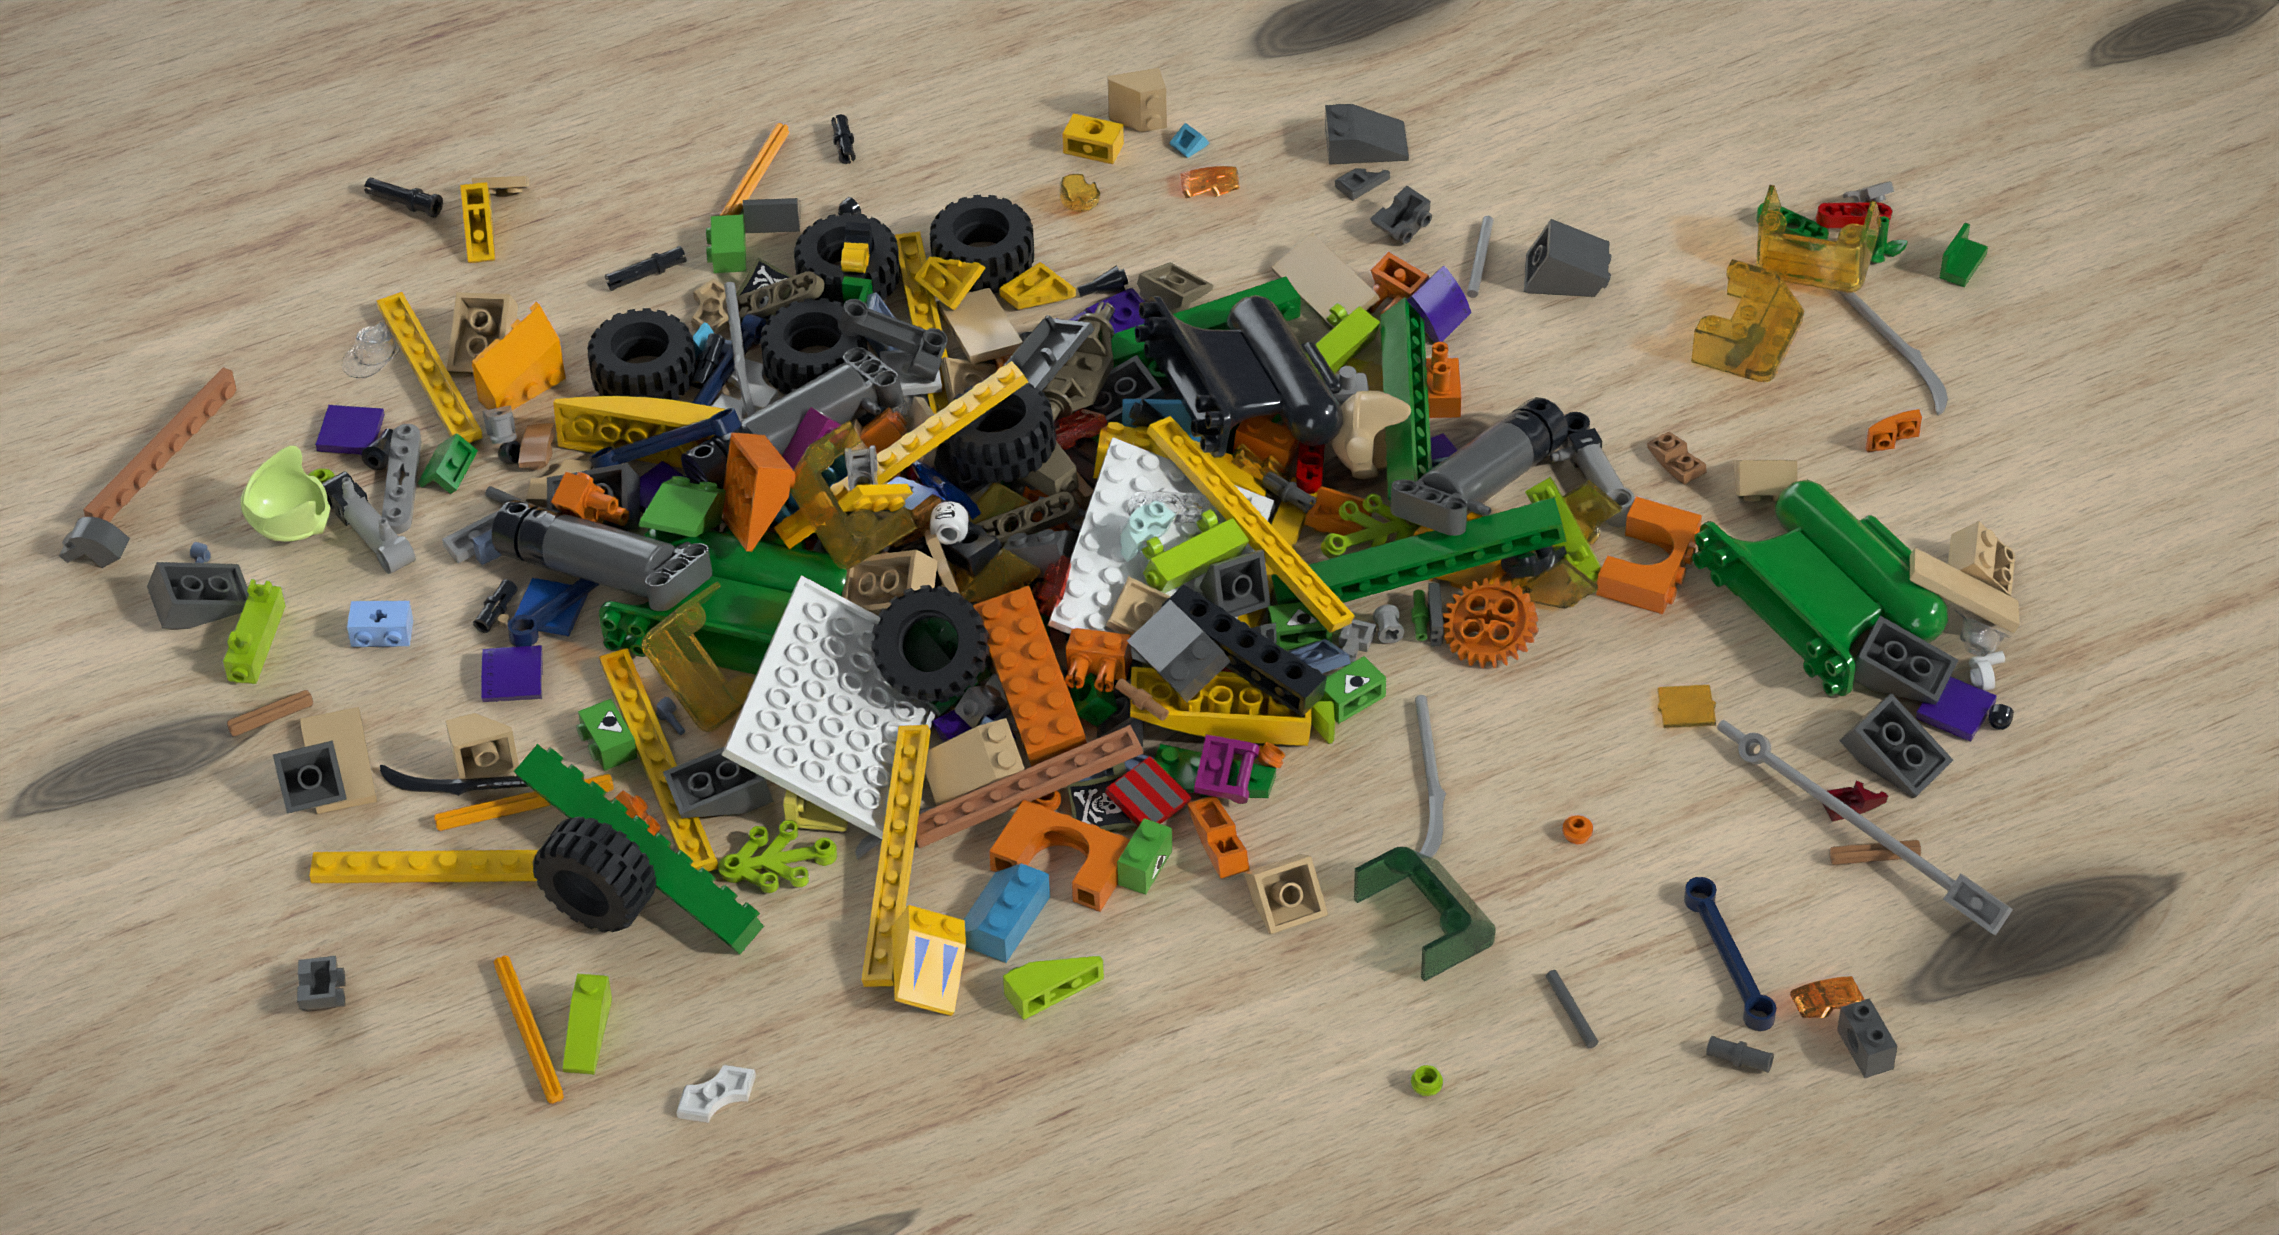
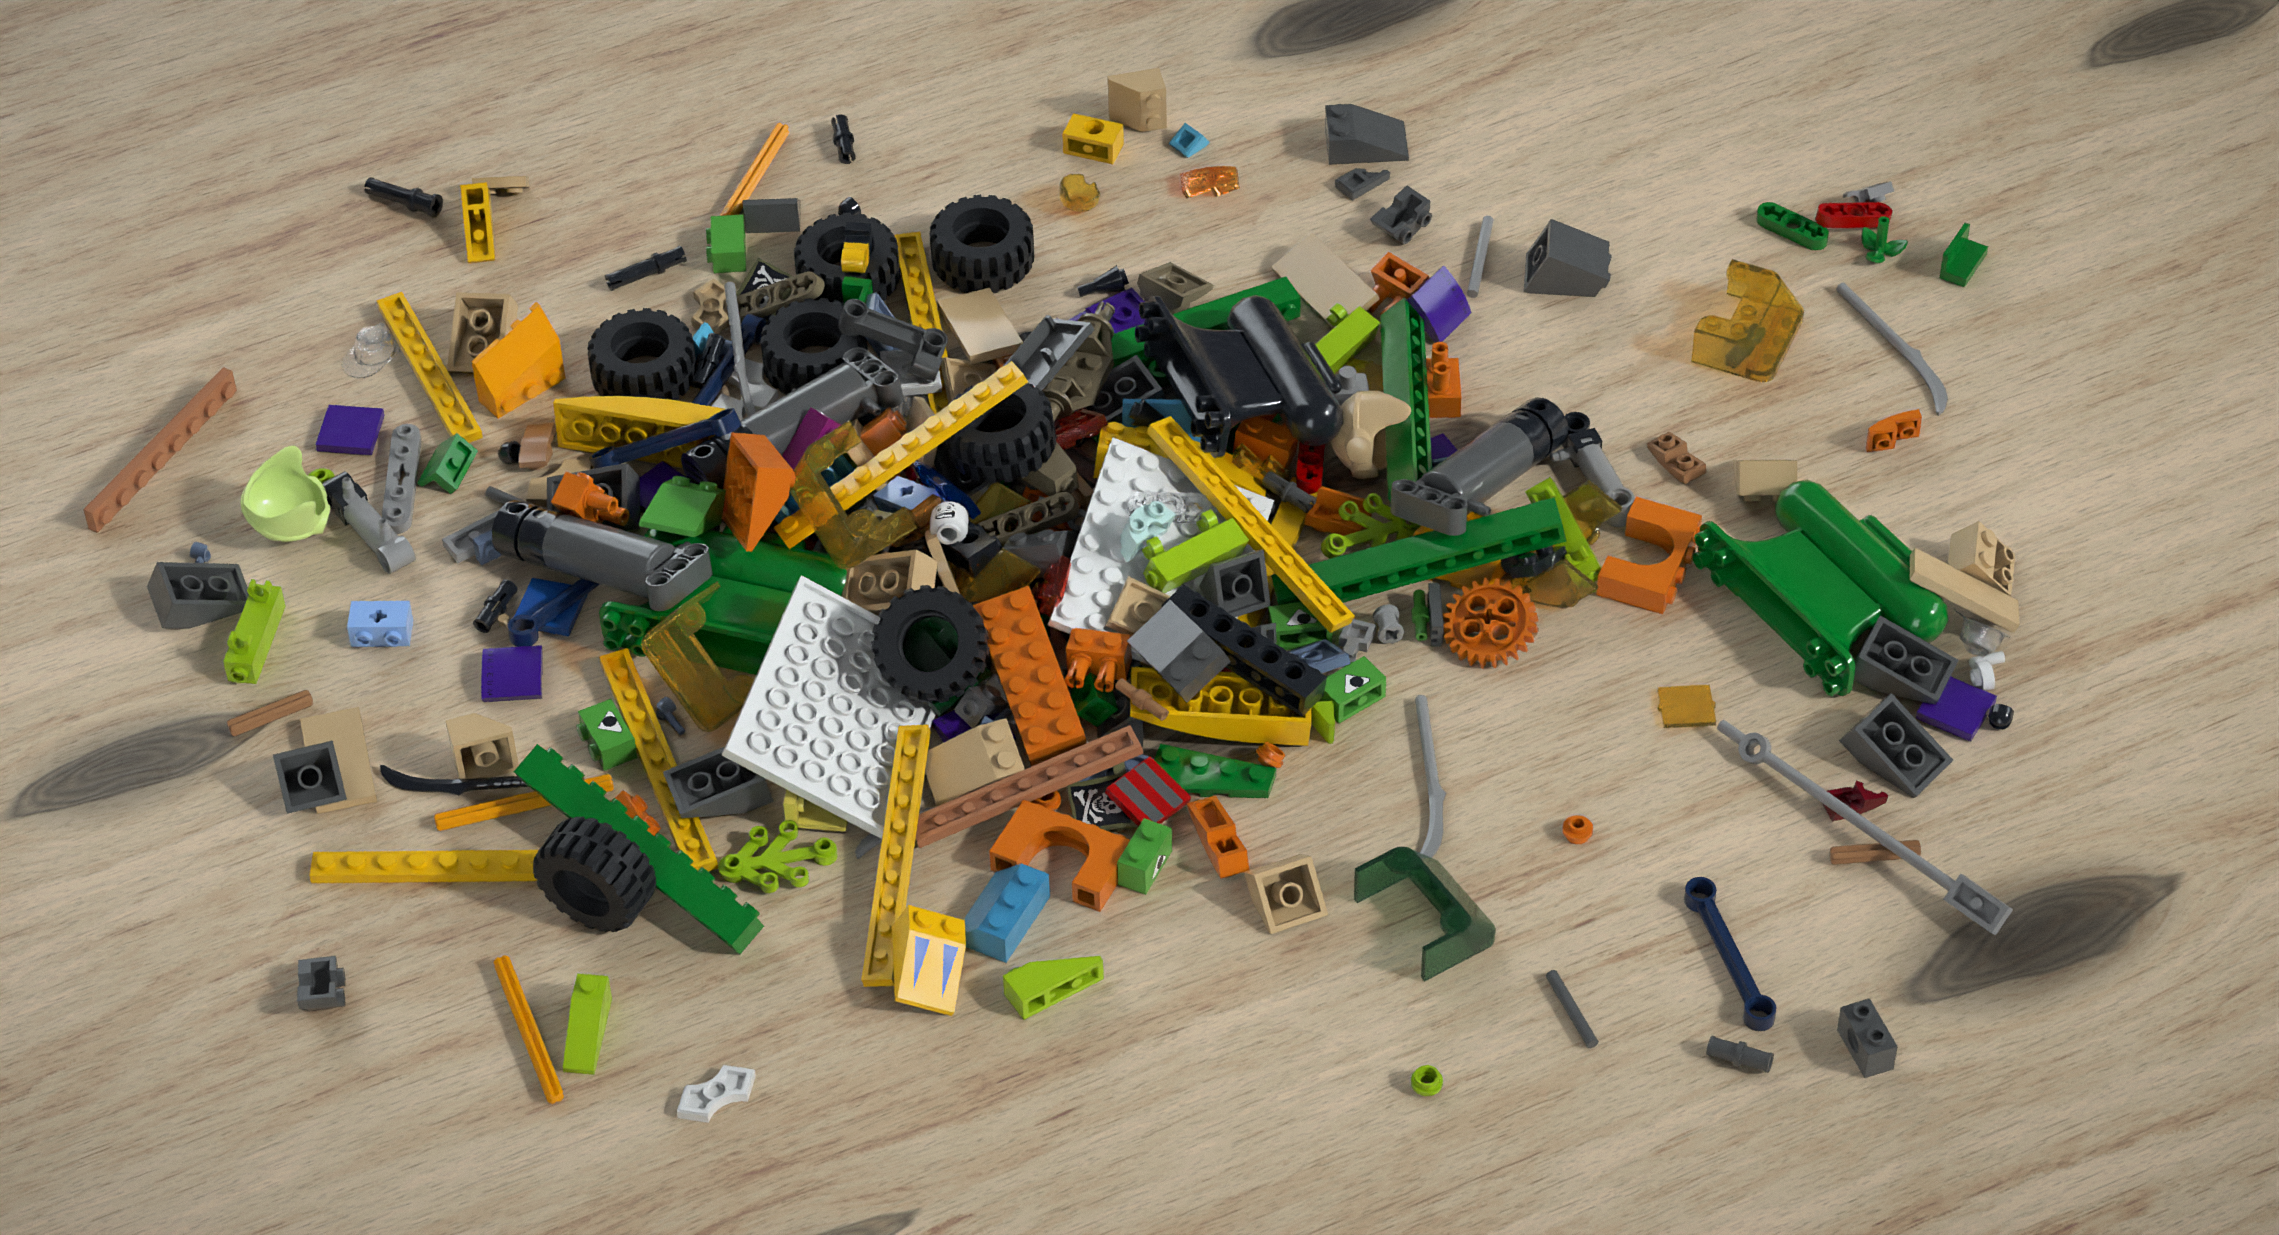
dark grey brick [59,517,130,568] -> none
black cone [361,428,393,470] -> none
light grey piece [482,405,517,444] -> none
yellow plate [838,484,913,513] -> none
light grey piece [845,445,878,491] -> none
yellow wing [914,256,985,311] -> none
yellow wing [999,262,1076,310] -> none
magenta plate [1194,734,1260,804] -> none
clear yellow windscreen [1756,185,1882,293] -> none
clear orange slope [1790,976,1865,1018] -> none

